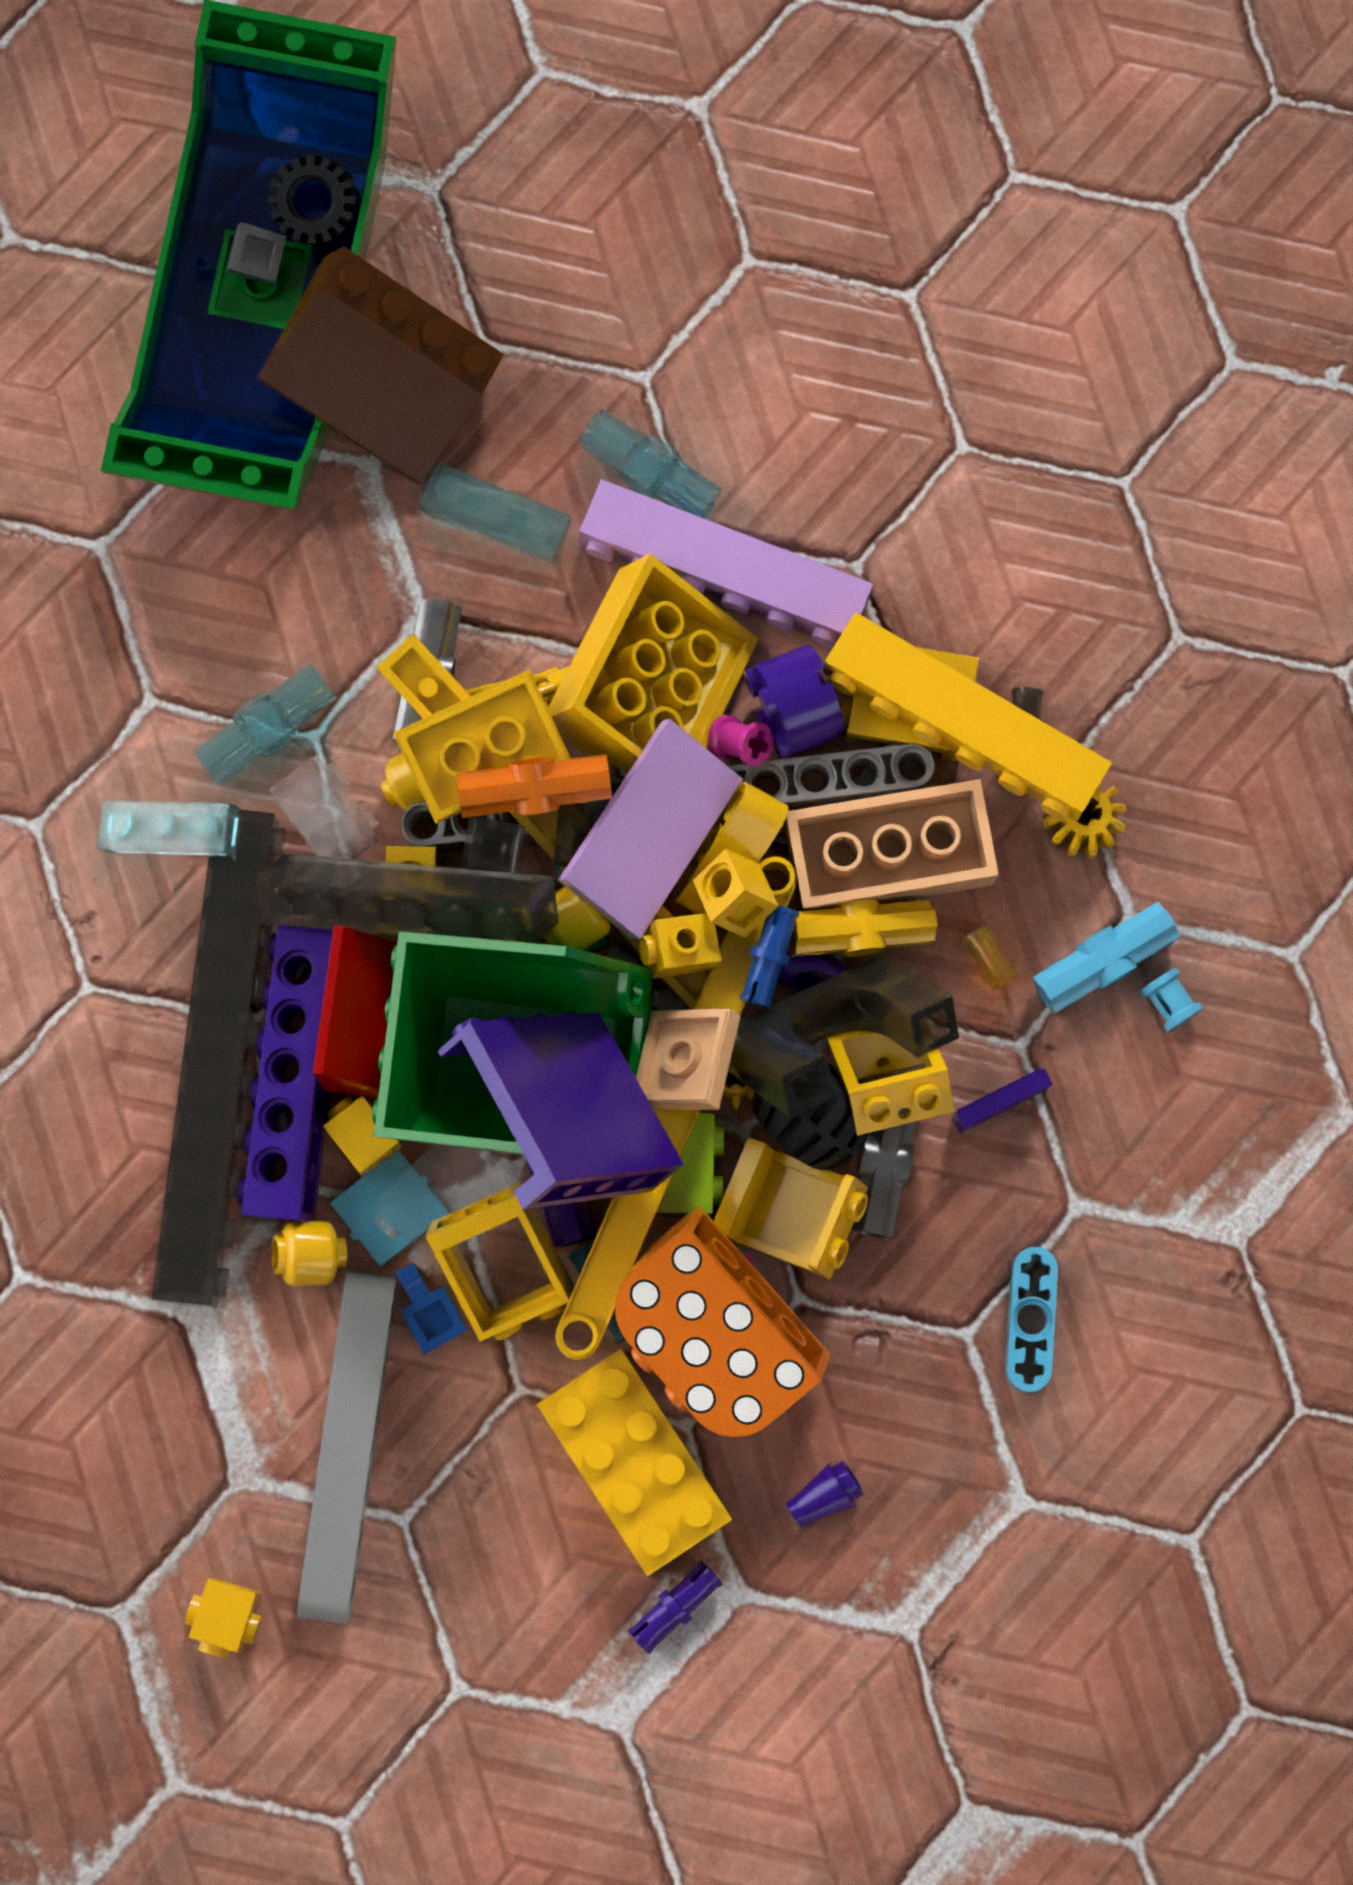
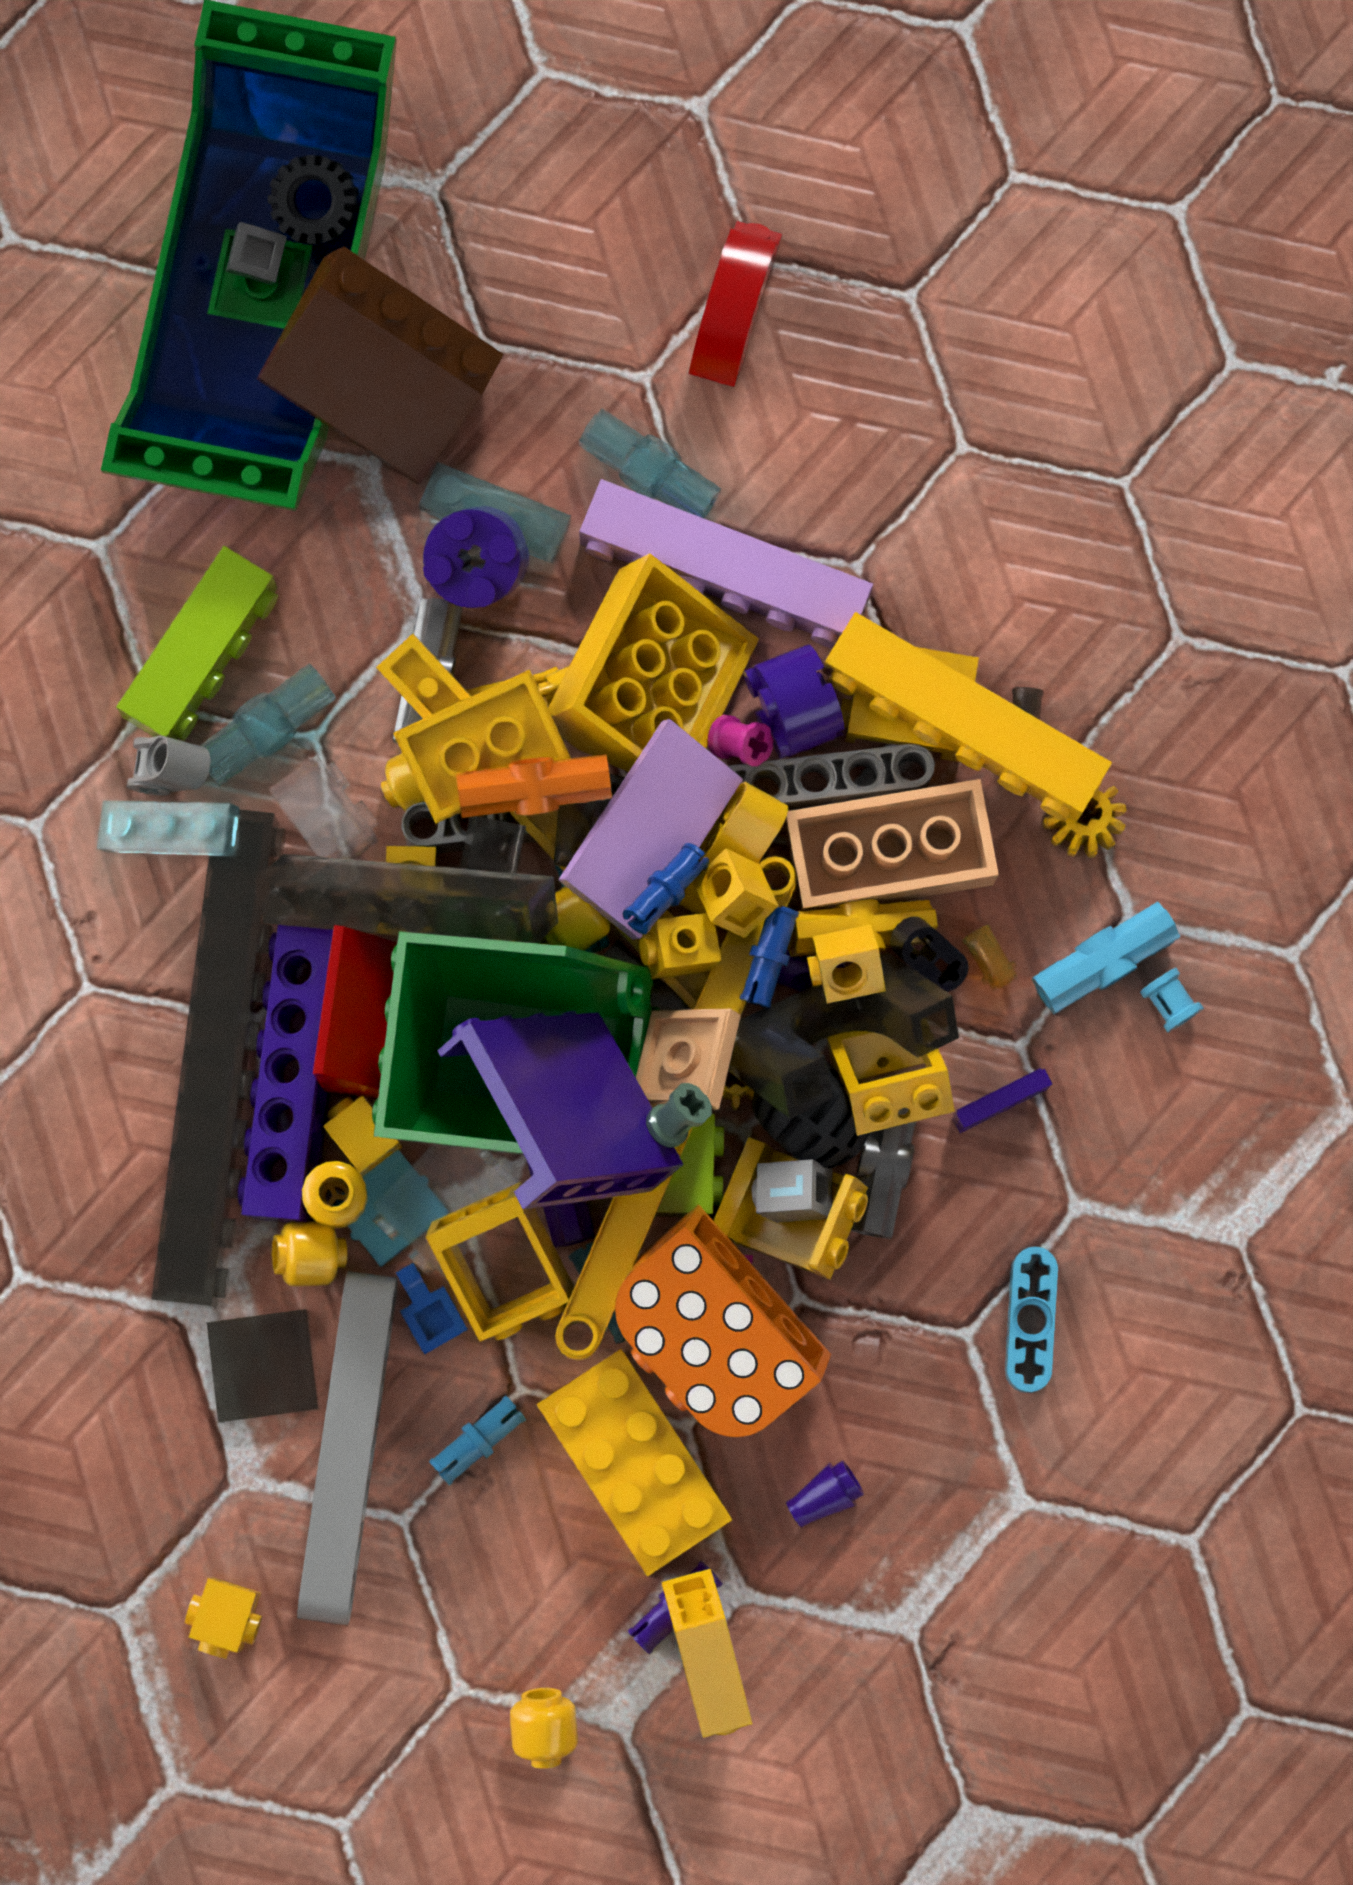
none -> lime brick [116,546,278,740]
none -> light grey piece [127,735,211,796]
none -> clear smoke tile [206,1309,320,1423]
none -> yellow head [302,1161,368,1228]
none -> dark purple brick [423,506,529,608]
none -> dark azure pin [429,1395,526,1486]
none -> yellow head [509,1688,578,1769]
none -> blue pin [622,843,710,934]
none -> sand green bush [646,1083,712,1147]
none -> yellow window [661,1569,753,1738]
none -> red arch [688,221,782,387]
none -> light grey brick [752,1159,833,1223]
none -> yellow brick [807,924,886,1004]
none -> black beam [890,917,969,992]

